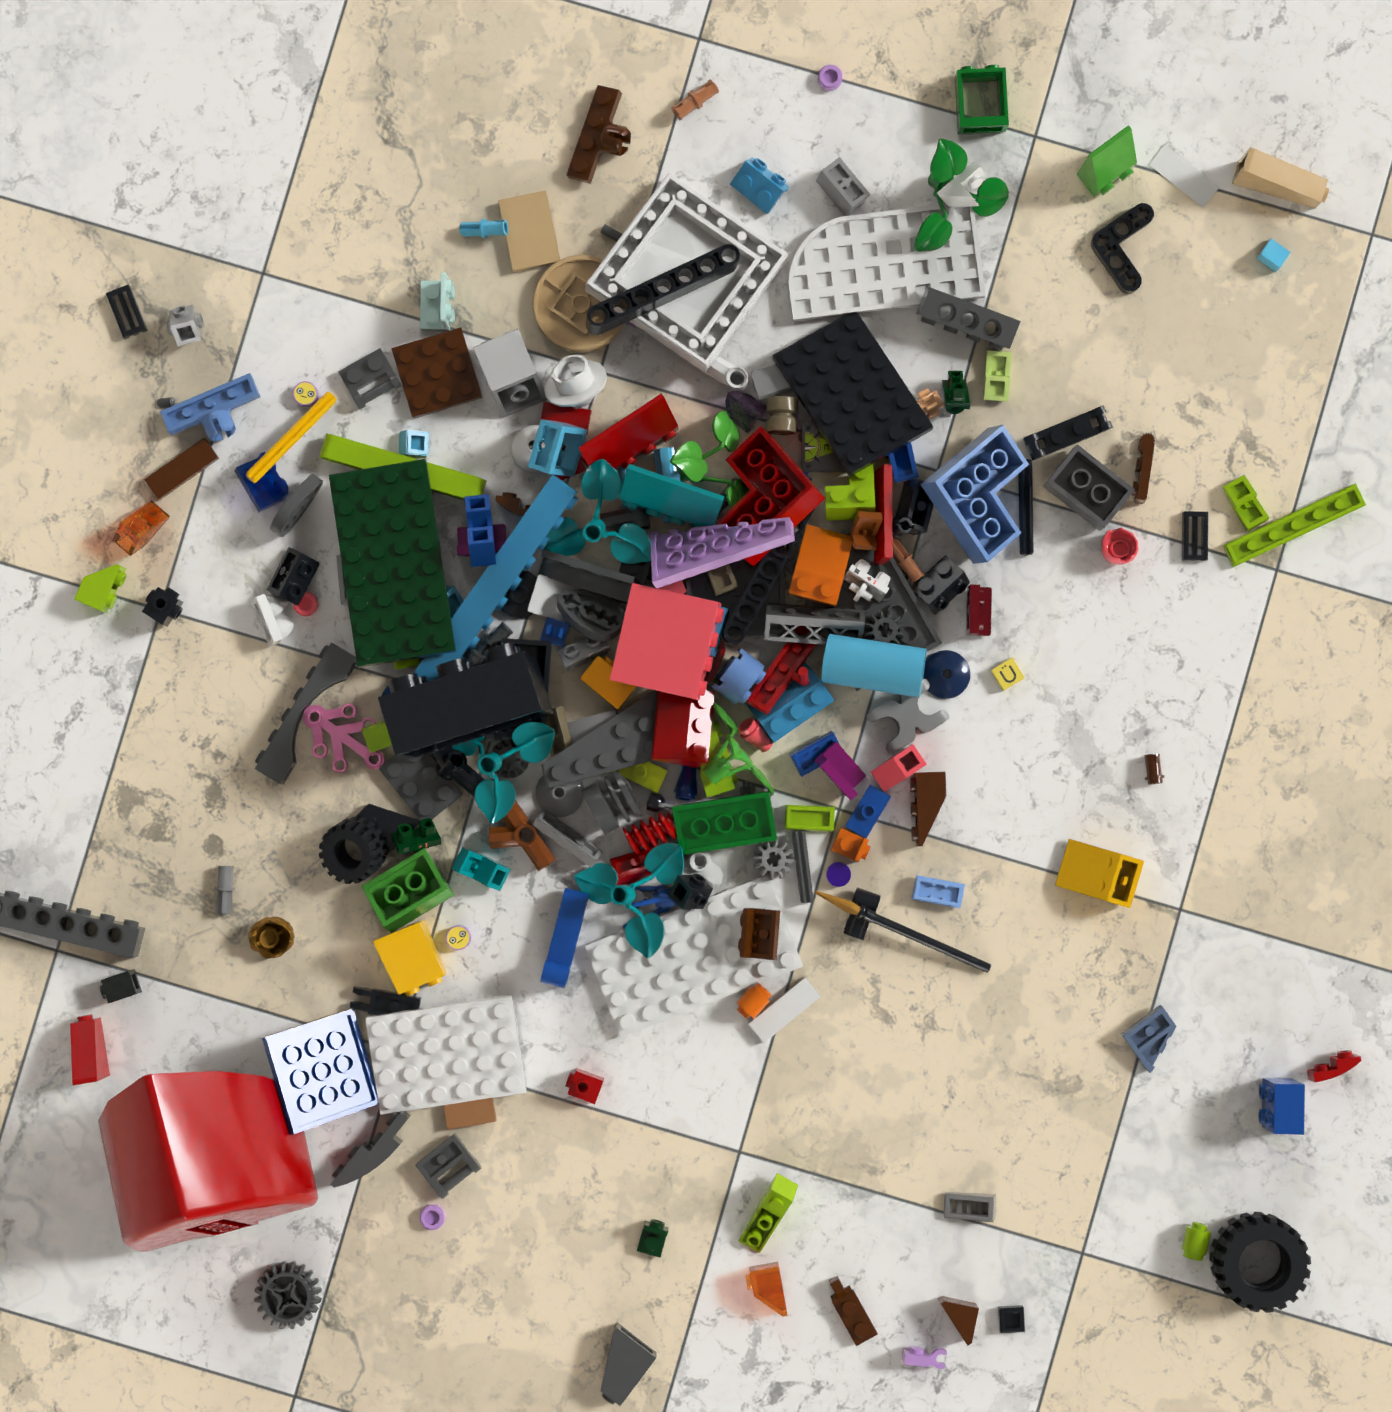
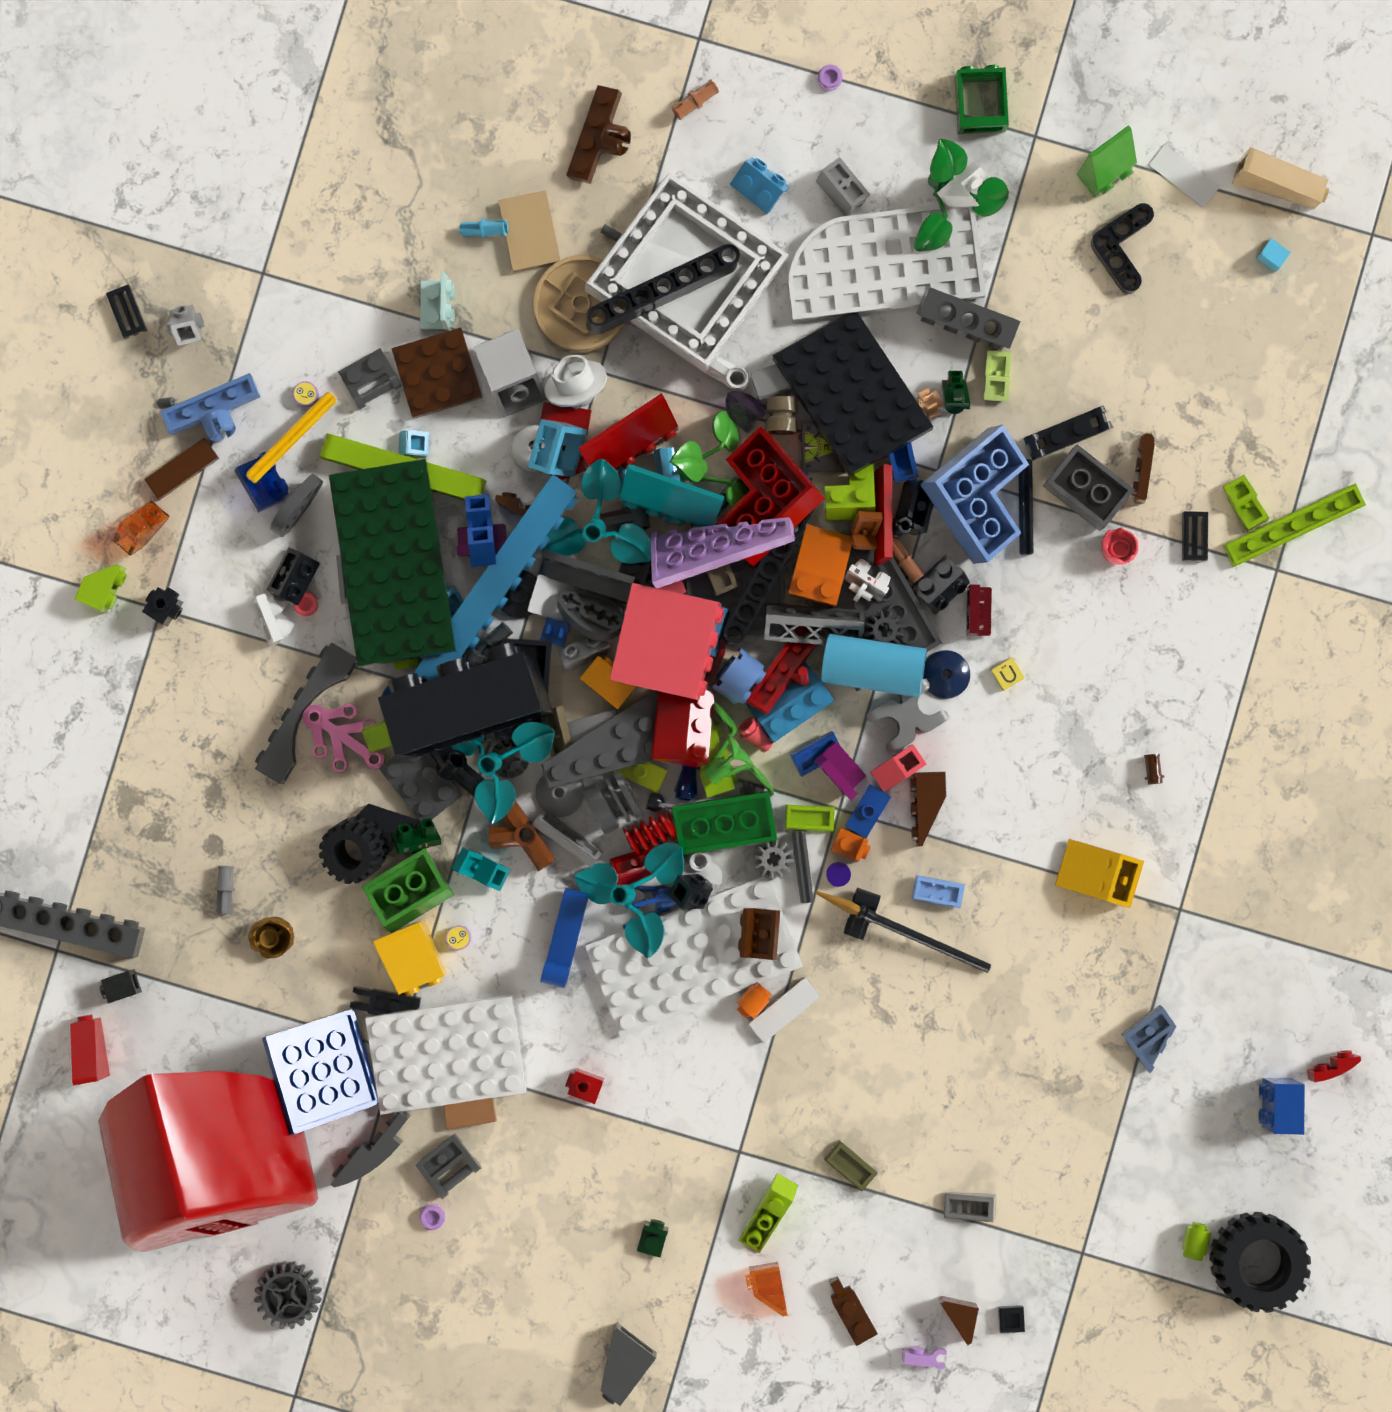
none -> olive tile [824,1140,878,1192]

